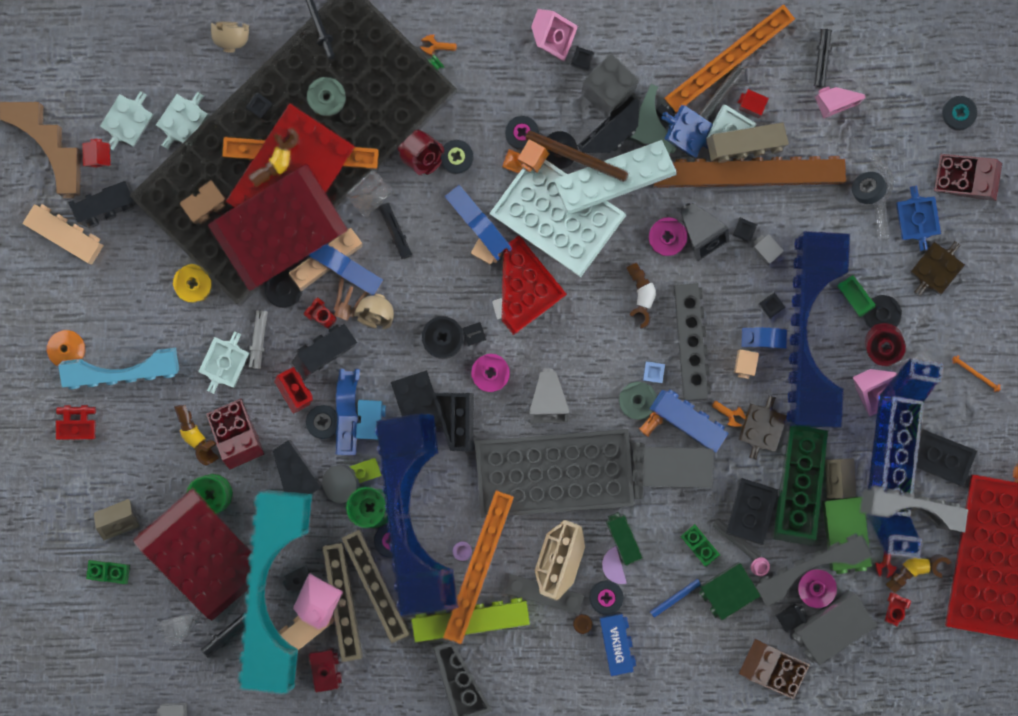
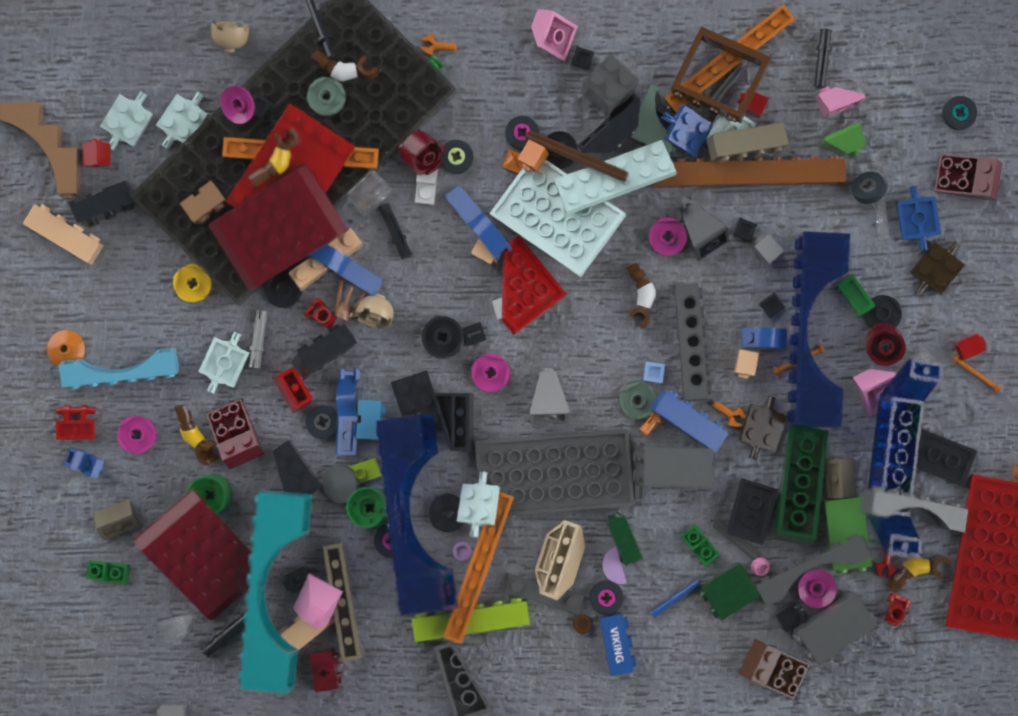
dark tan brick [342,529,410,644] -> none
none -> blue brick [64,447,105,479]
none -> dark pink plate [117,416,157,454]
none -> dark pink dish [221,85,255,124]
none -> reddish brown piece [311,49,379,82]
none -> white slope [415,168,438,205]
none -> black plate [429,494,464,532]
none -> light aqua plate [457,472,500,538]
none -> reddish brown window [671,27,771,123]
none -> orange axle [773,345,825,376]
none -> bright green slope [818,122,866,157]
none -> red brick [953,333,986,361]

